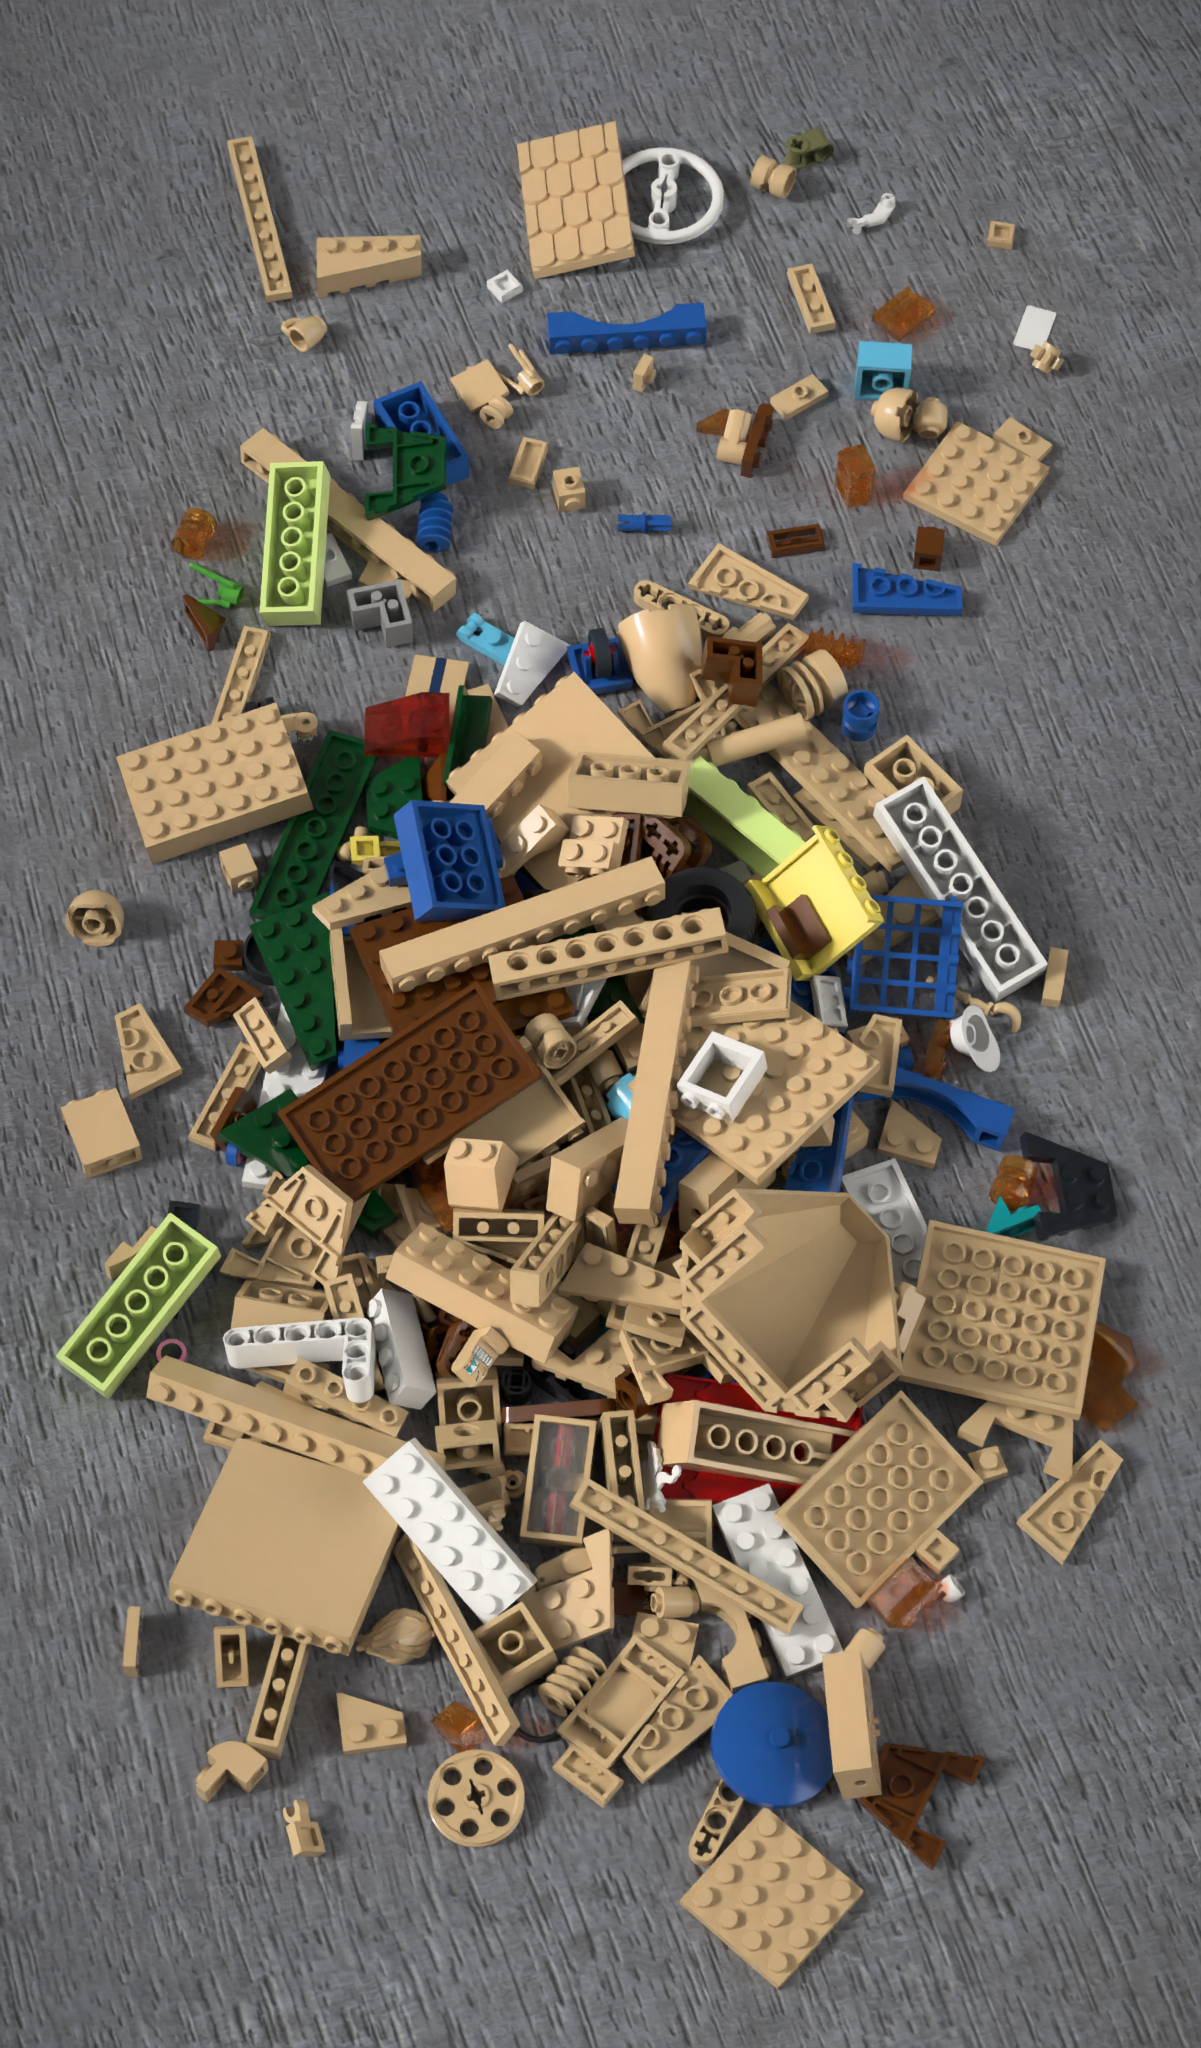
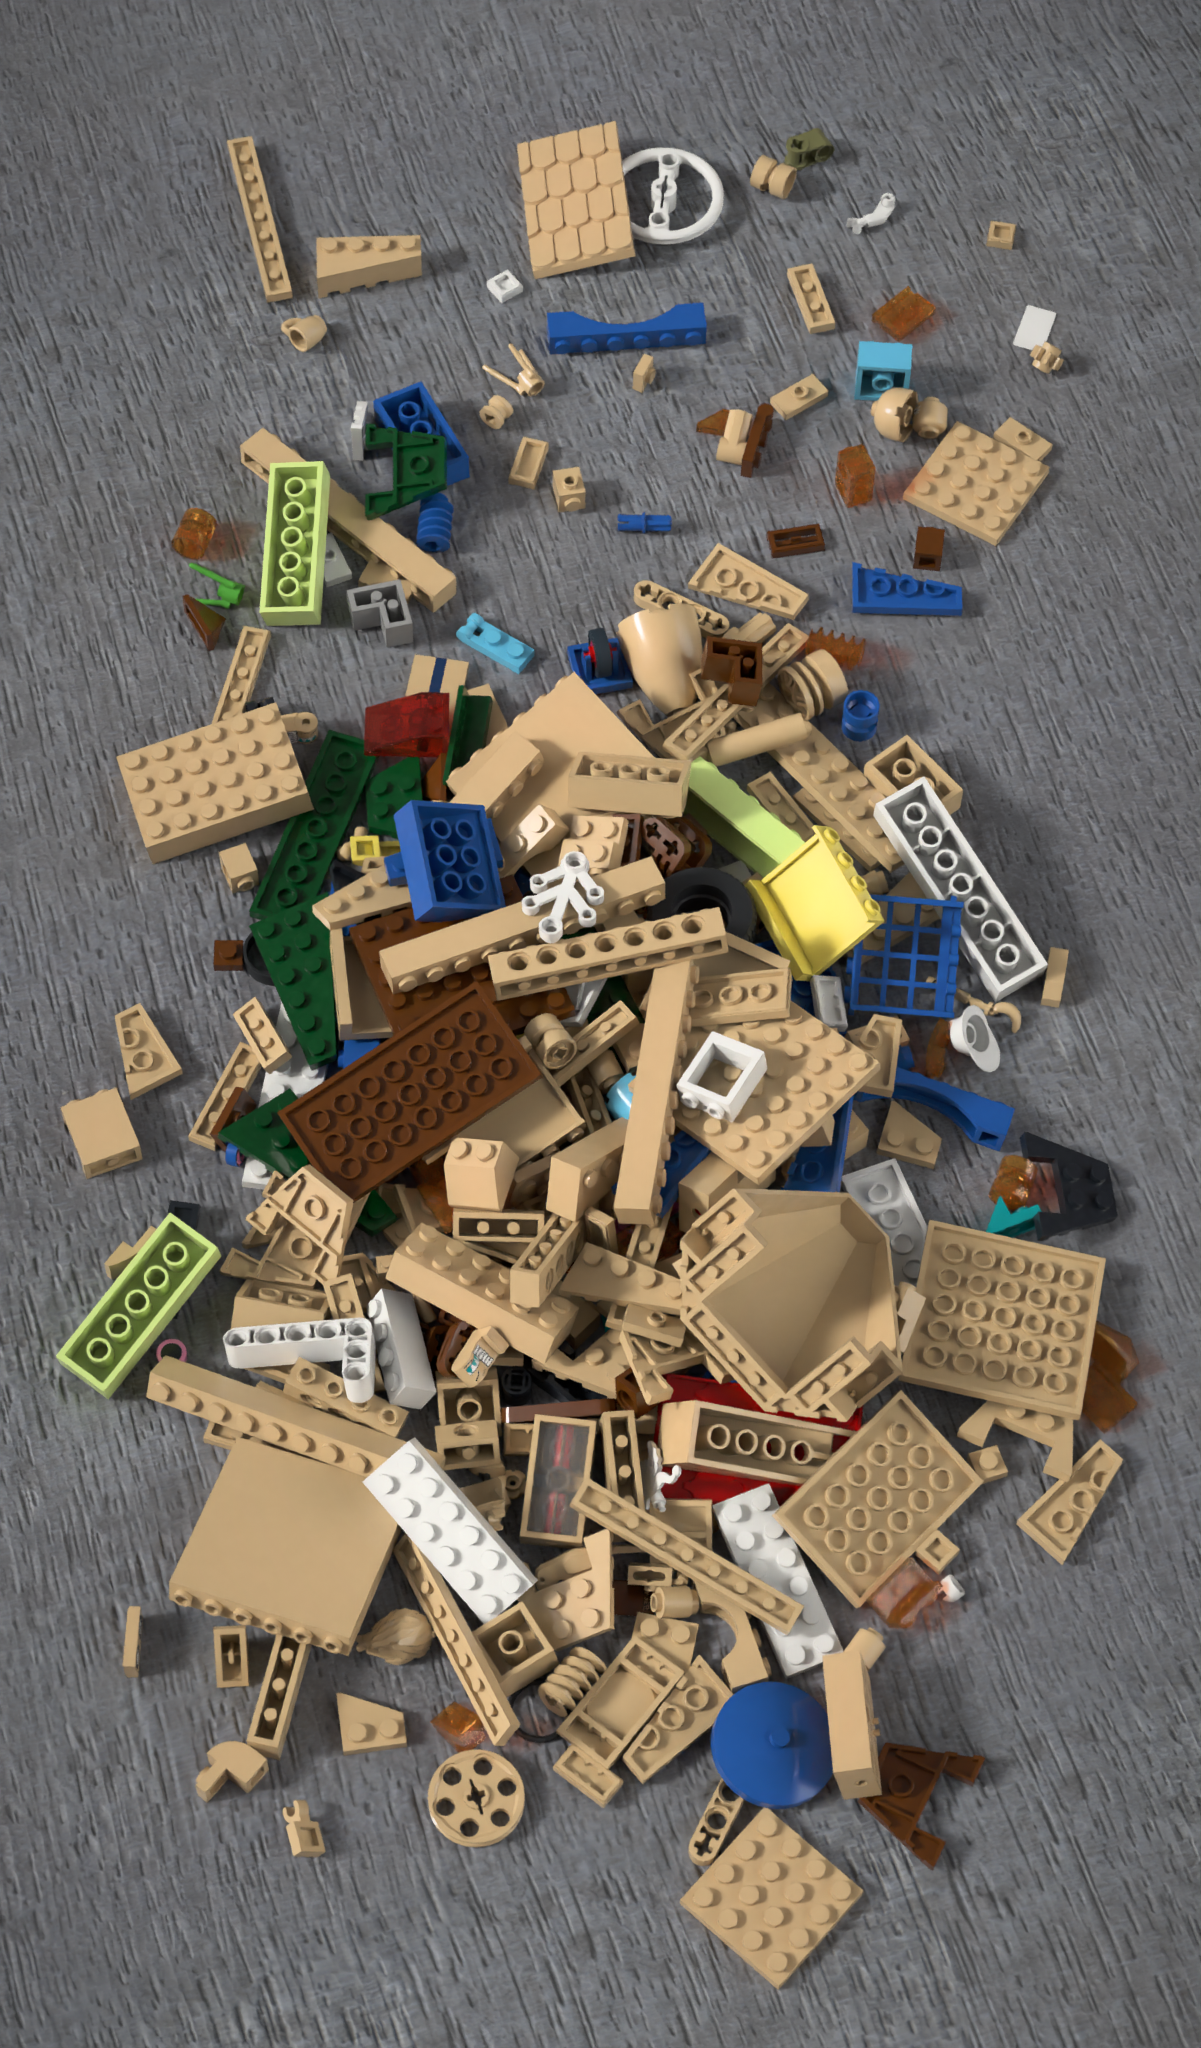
tan cylinder [65,889,124,947] -> none
reddish brown wing [184,966,264,1027] -> none
tan piece [450,359,510,414] -> none
white wing [494,621,571,707] -> none
reddish brown panel [766,894,832,960] -> none
none -> white plant [522,851,604,943]

